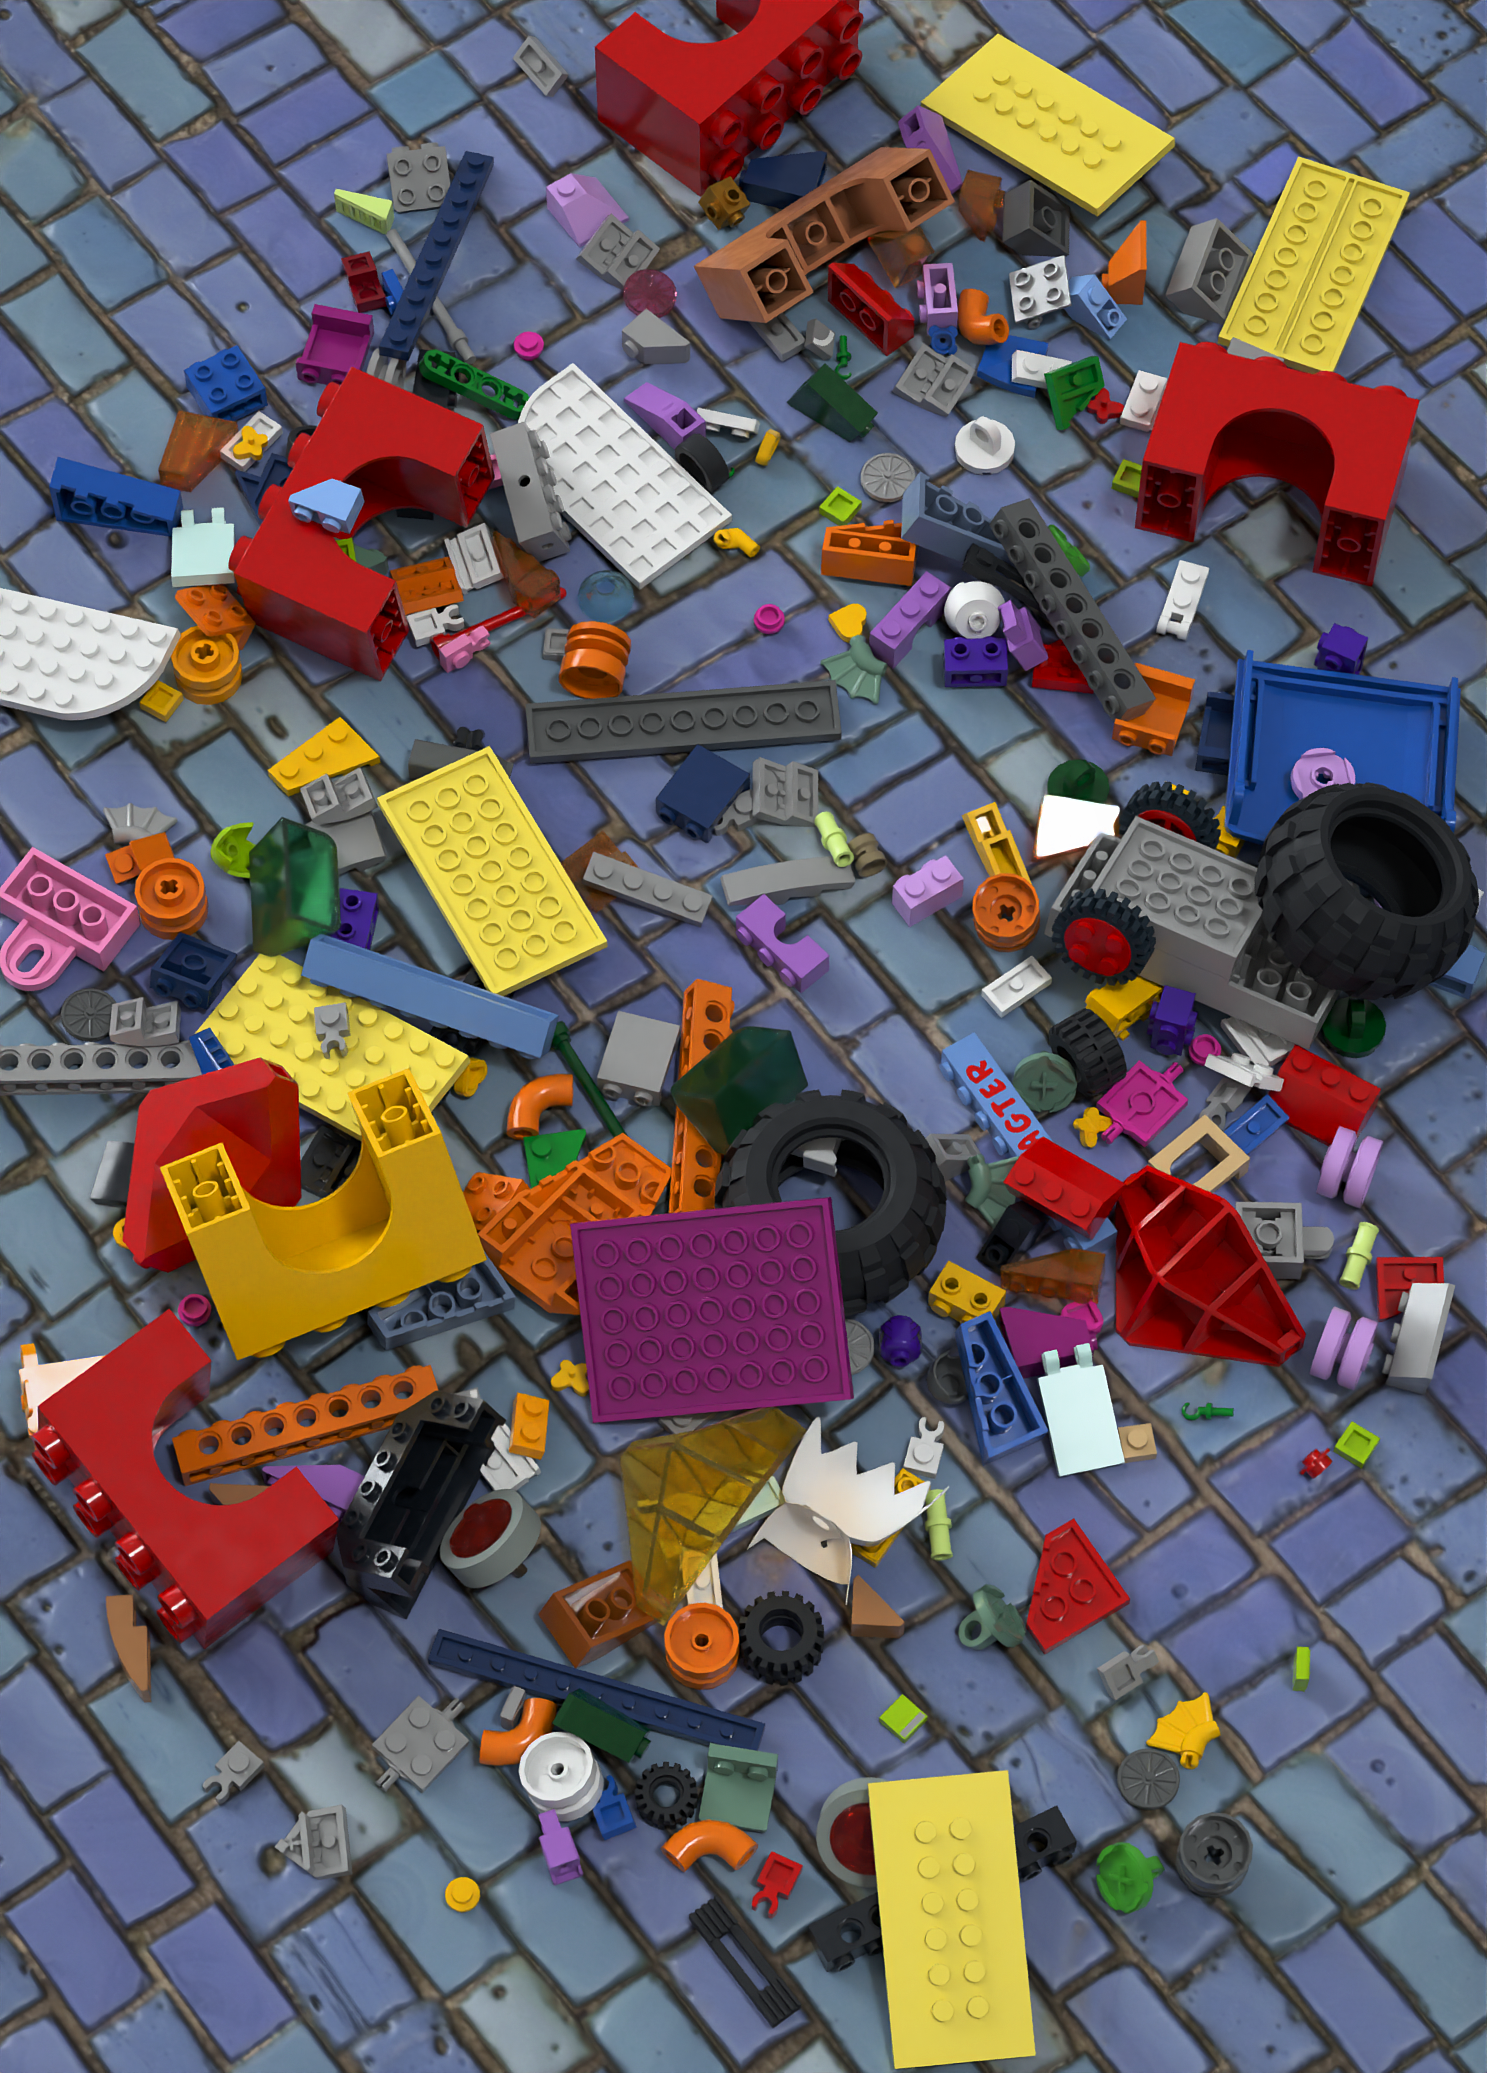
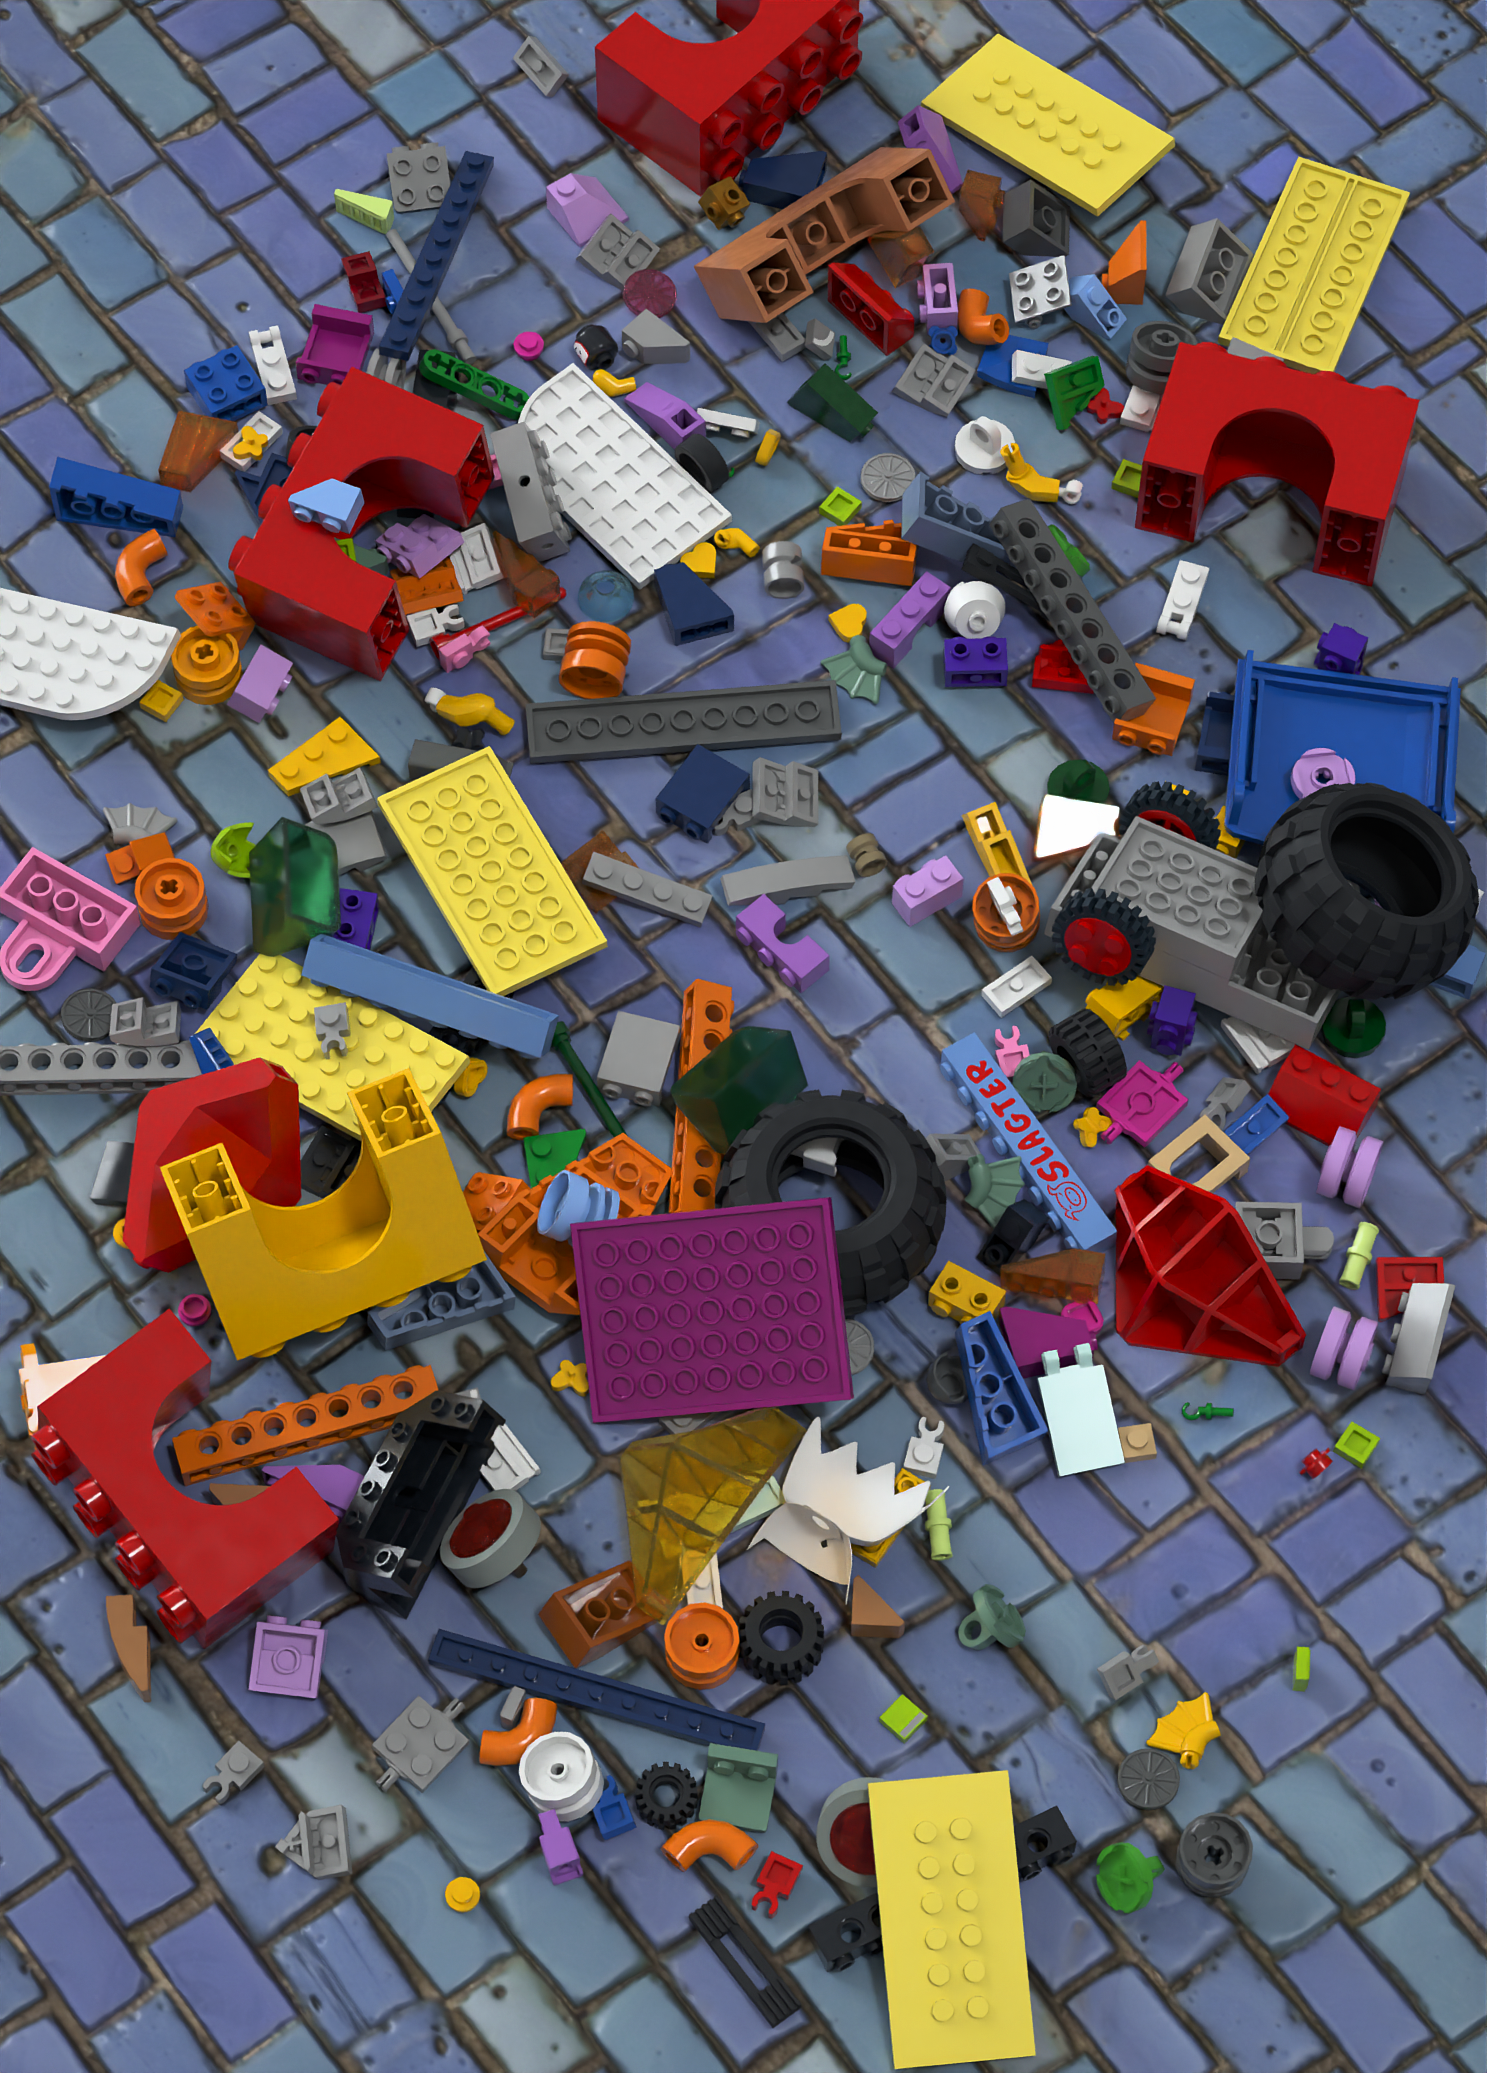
light aqua tile [171,507,235,587] -> none
light orange plate [509,1392,549,1460] -> none
dark green slope [552,1688,651,1763] -> none
dark pink plate [754,604,785,634] -> none
yellowish green pin [814,811,854,867] -> none
dark purple head [879,1315,922,1367] -> none
medium lavender piece [998,600,1048,671] -> none
red slope [1003,1137,1127,1240] -> none
red plate [1026,1518,1130,1655] -> none
dark pink plate [1189,1034,1221,1066] -> none
white plate [1204,1053,1284,1091] -> none
none -> orange cylinder [115,529,168,606]
none -> lavender brick [227,645,293,723]
none -> white plate [248,325,297,405]
none -> lavender plate [248,1615,328,1698]
none -> lavender plate [375,514,464,579]
none -> yellow arm [424,688,514,736]
none -> light blue wheel [537,1170,620,1247]
none -> black head [574,325,618,370]
none -> yellow arm [592,369,637,397]
none -> dark blue slope [654,562,734,646]
none -> yellow tile [680,542,716,579]
none -> light grey wheel [762,541,804,599]
none -> white plate [987,877,1024,936]
none -> bright pink plate [995,1026,1030,1082]
none -> yellow arm [1000,443,1083,504]
none -> dark grey wheel [1125,321,1197,394]

